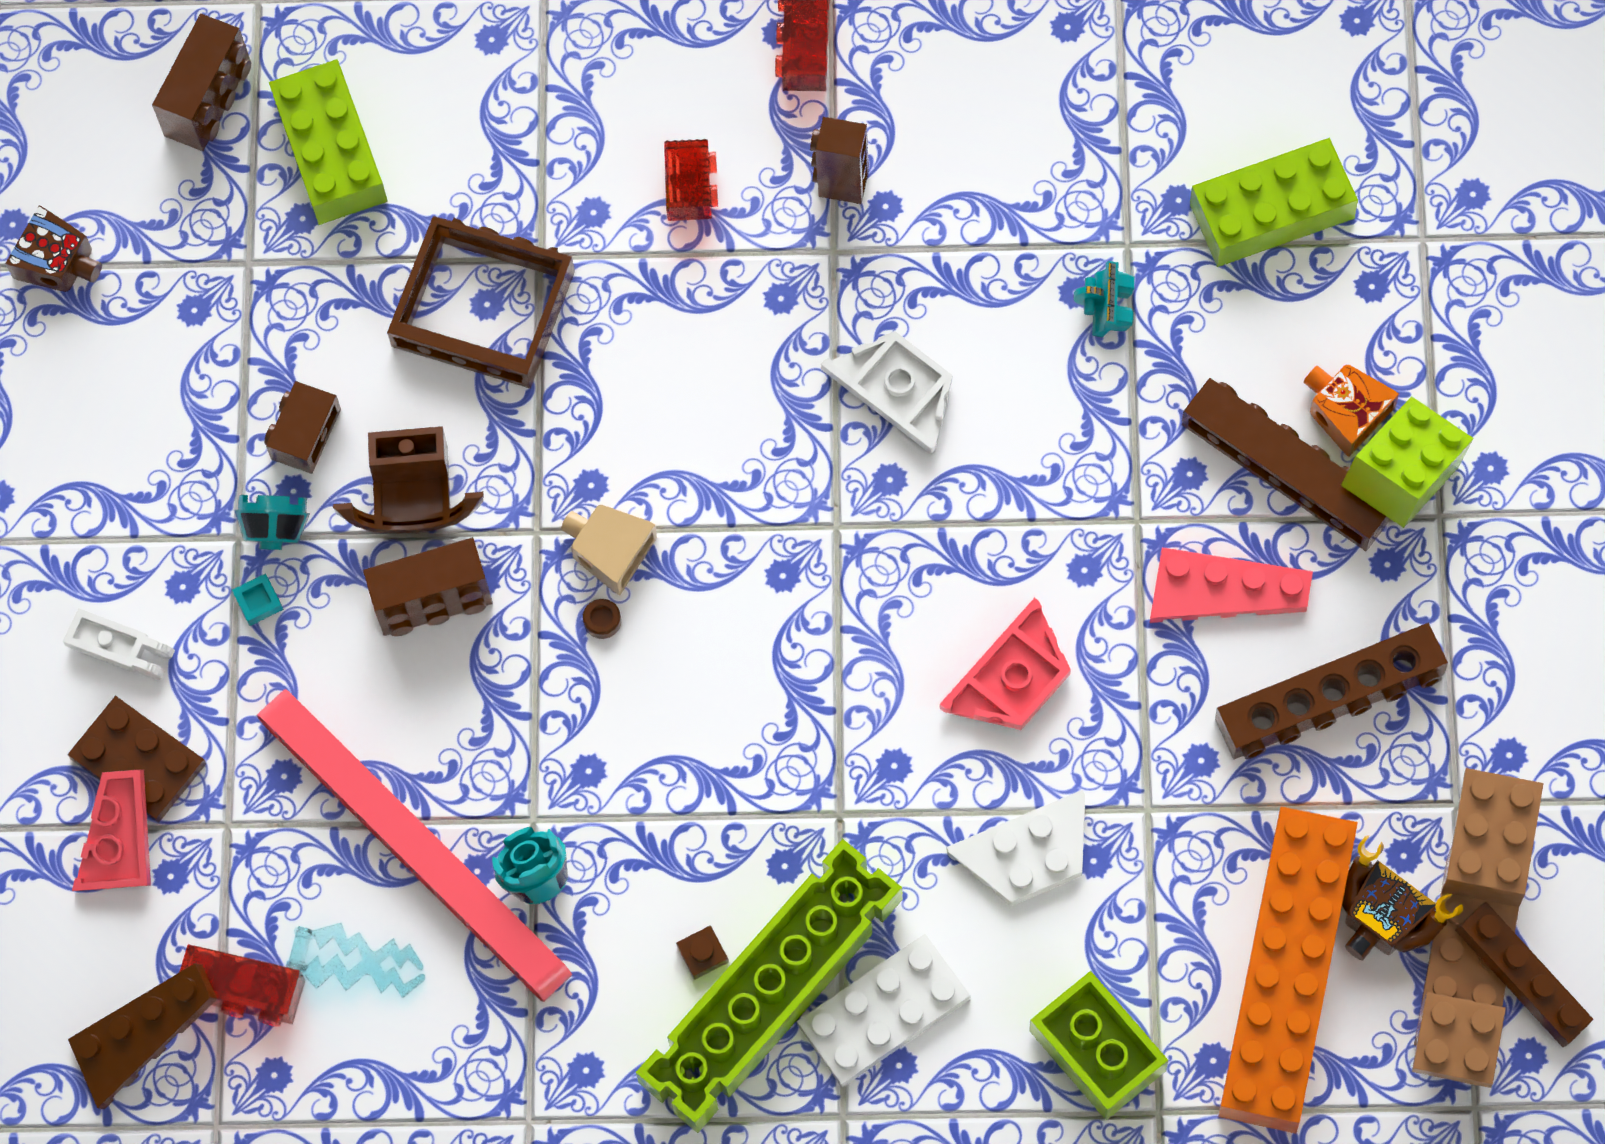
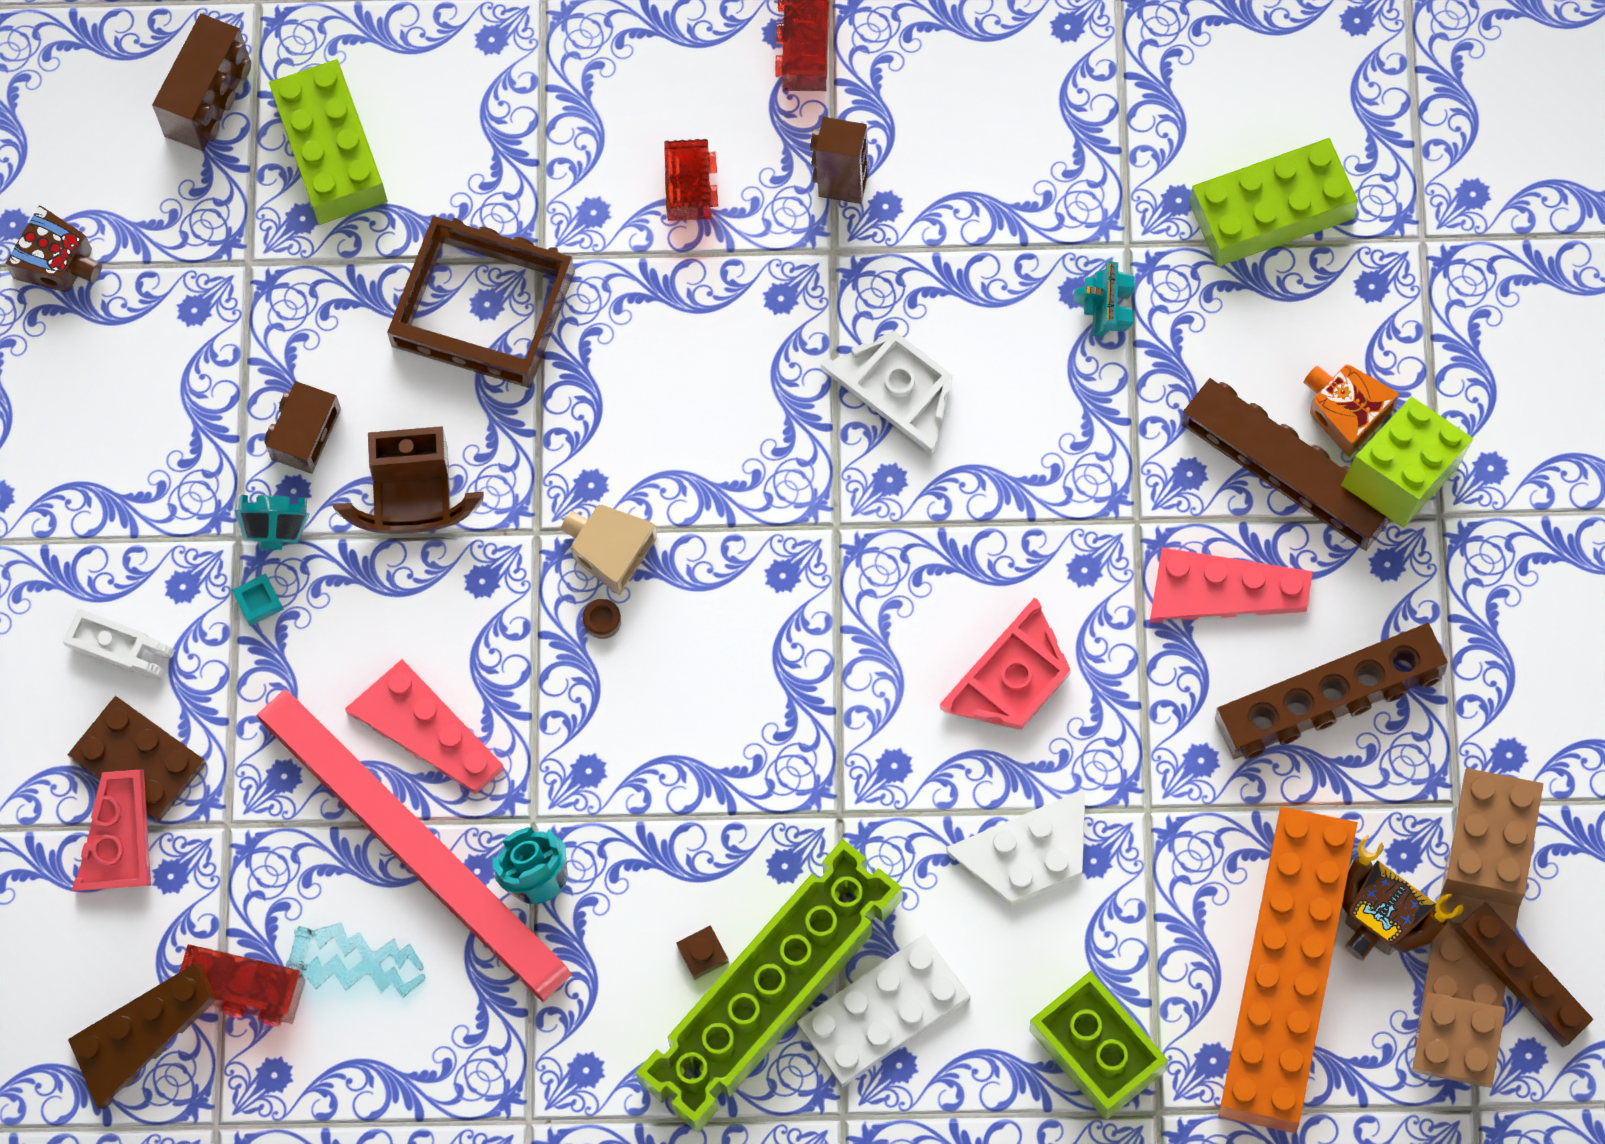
reddish brown brick [363,537,493,636] -> none
none -> coral wing [345,659,504,794]

